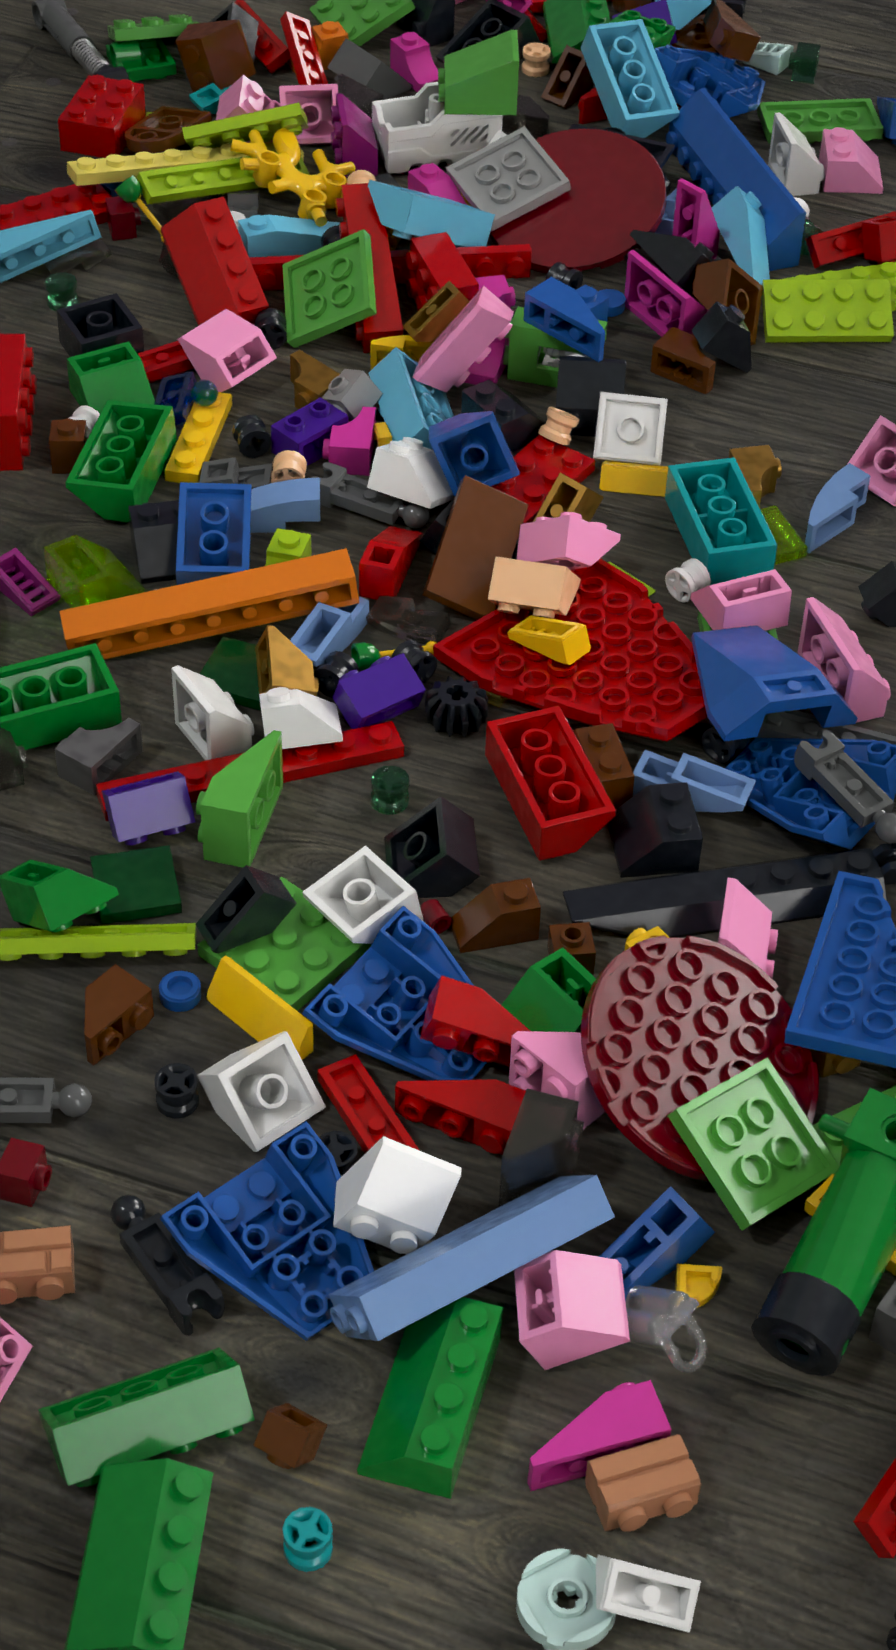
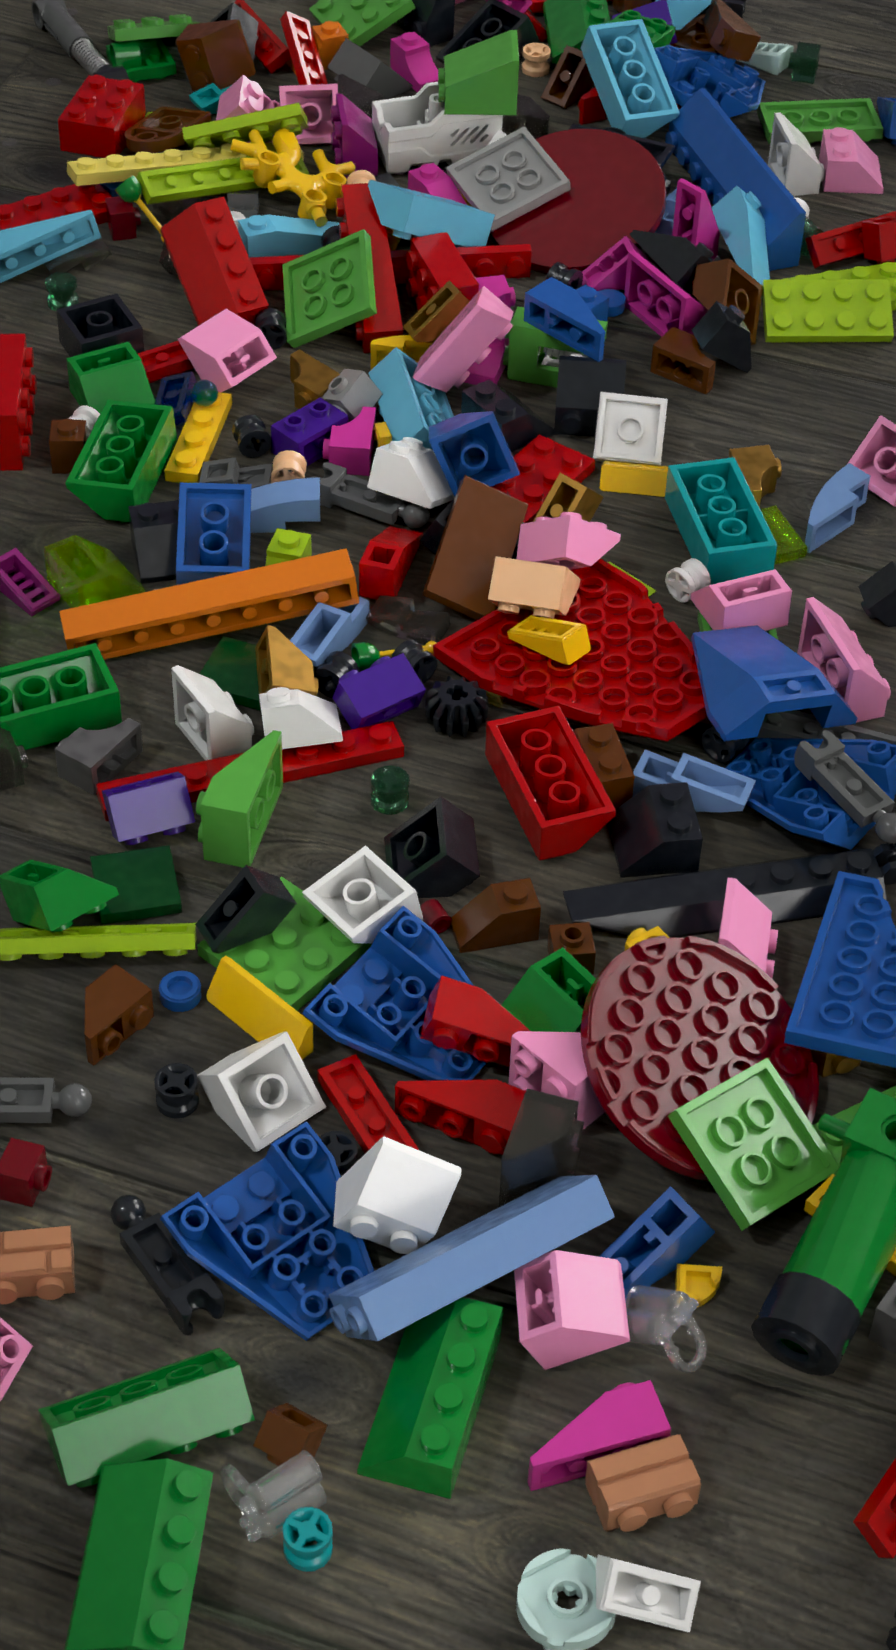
light nougat wheel [538,407,579,445] -> none
none -> clear piece [220,1450,327,1542]
none -> dark pink arch [582,236,649,291]

